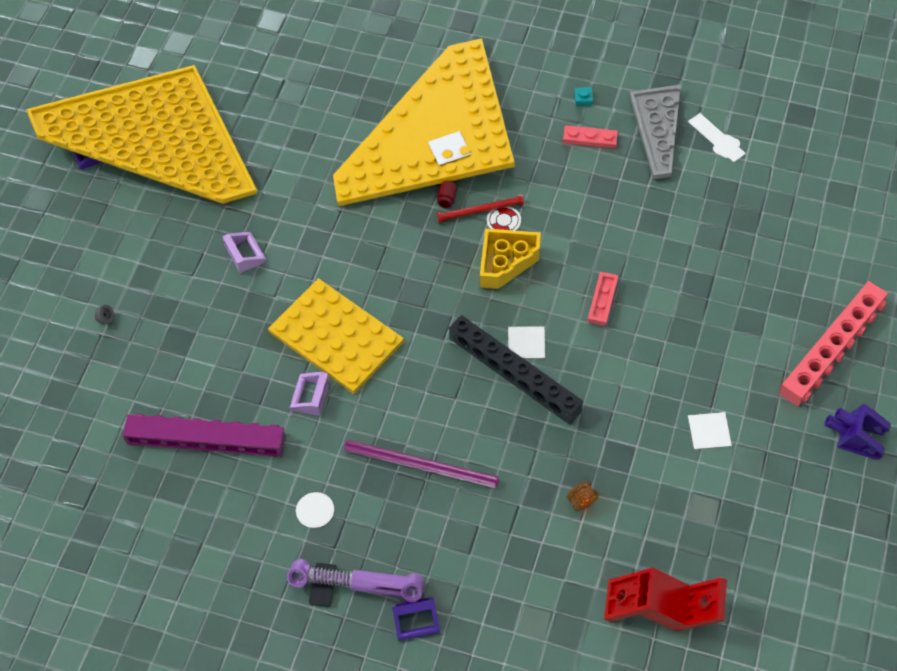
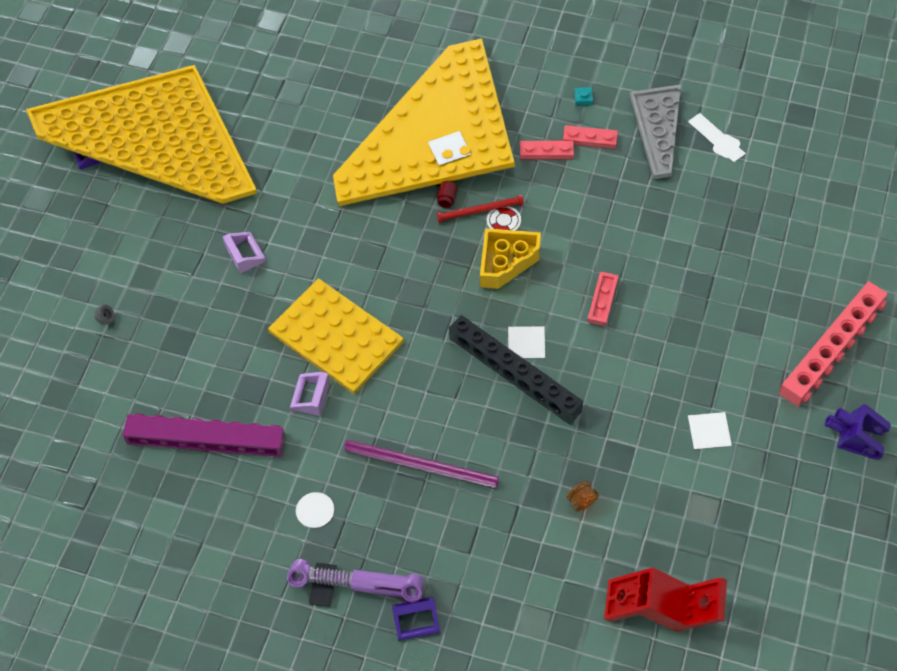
none -> coral plate [520,141,574,159]

